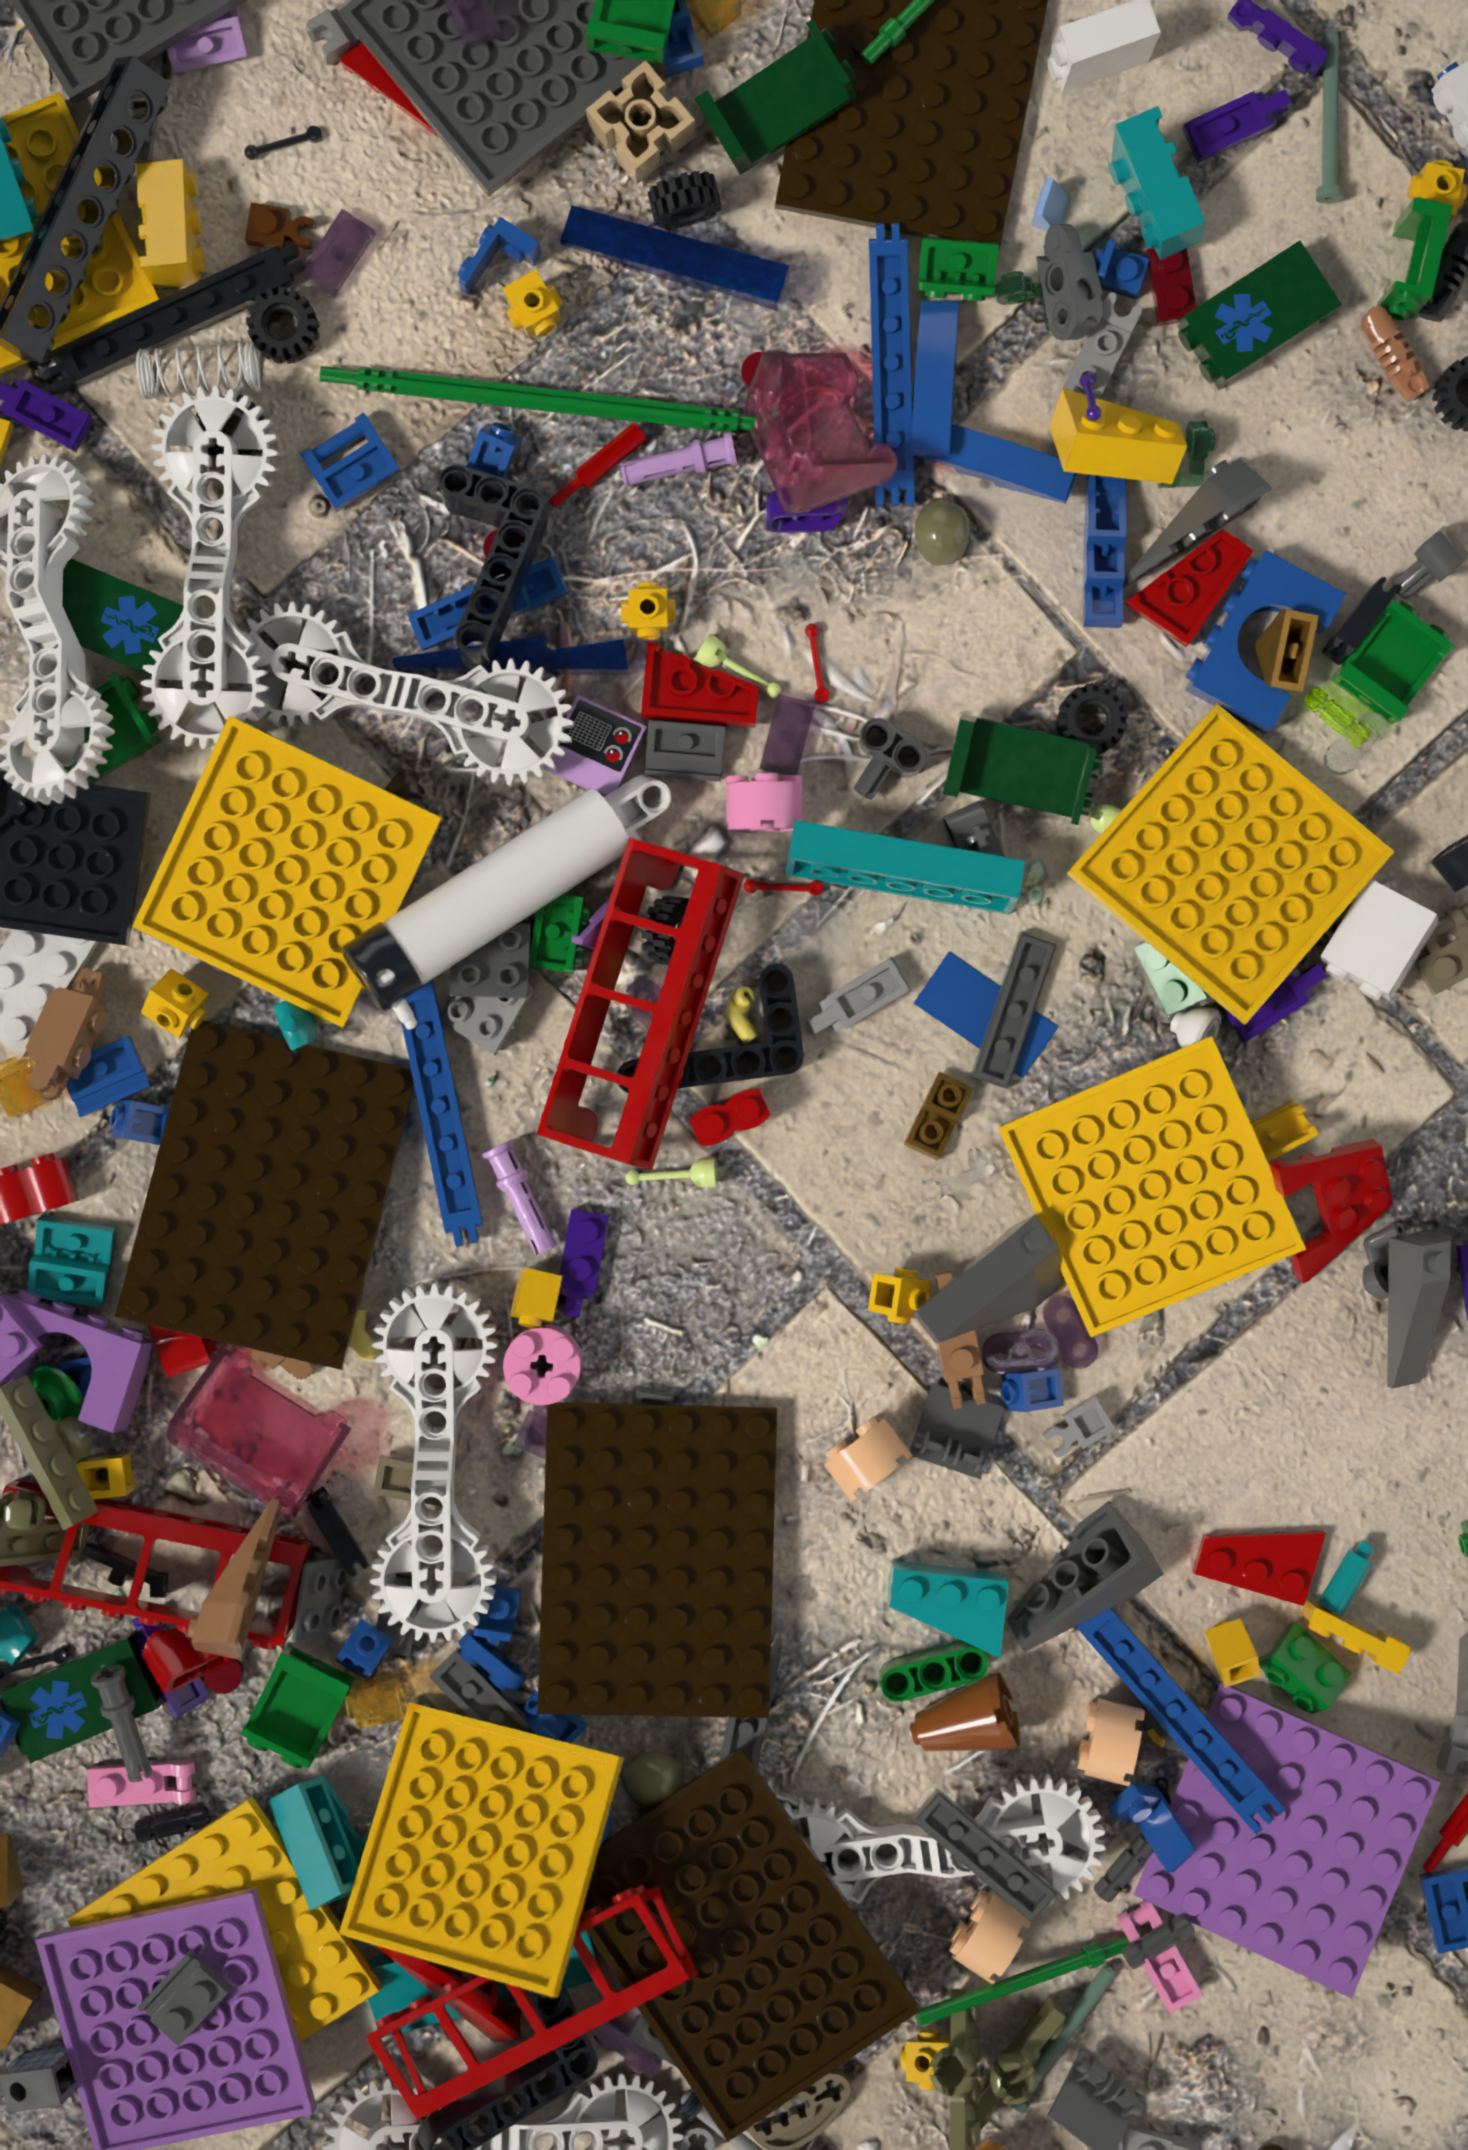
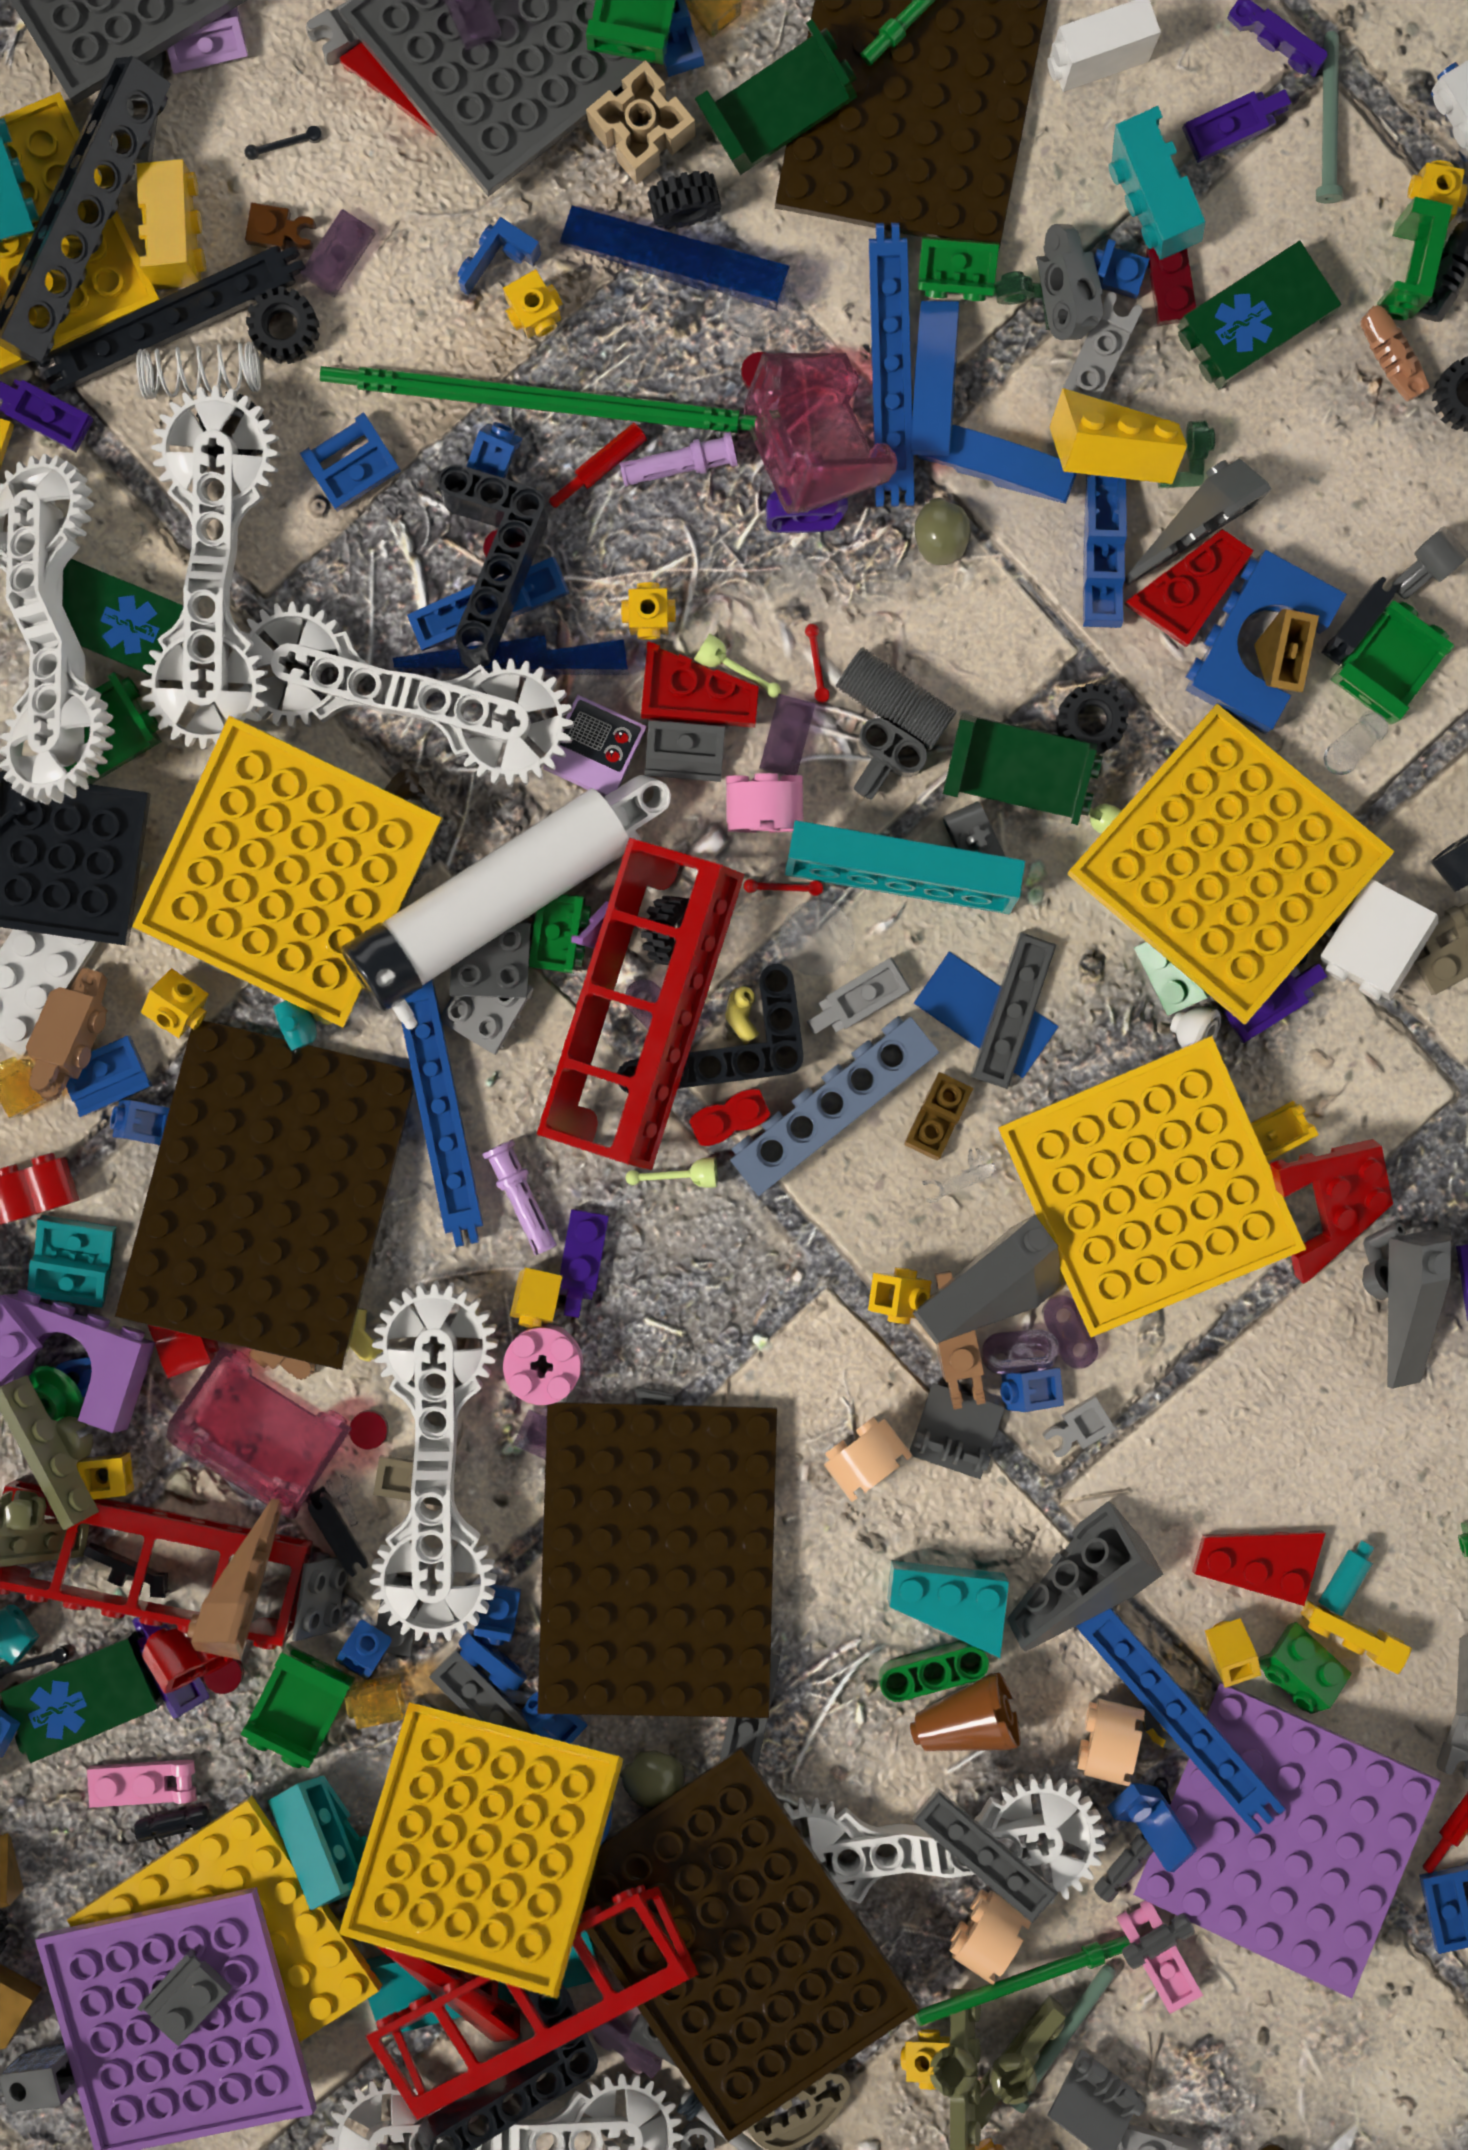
dark grey pin [90,1665,153,1782] -> none
light blue slope [1031,177,1069,231] -> none
dark purple hinge [1079,373,1102,421] -> none
clear neon green axle [1304,687,1371,748] -> none
none -> dark red tile [349,1410,389,1450]
none -> sand blue brick [730,1016,940,1196]
none -> dark grey piece [836,647,957,751]

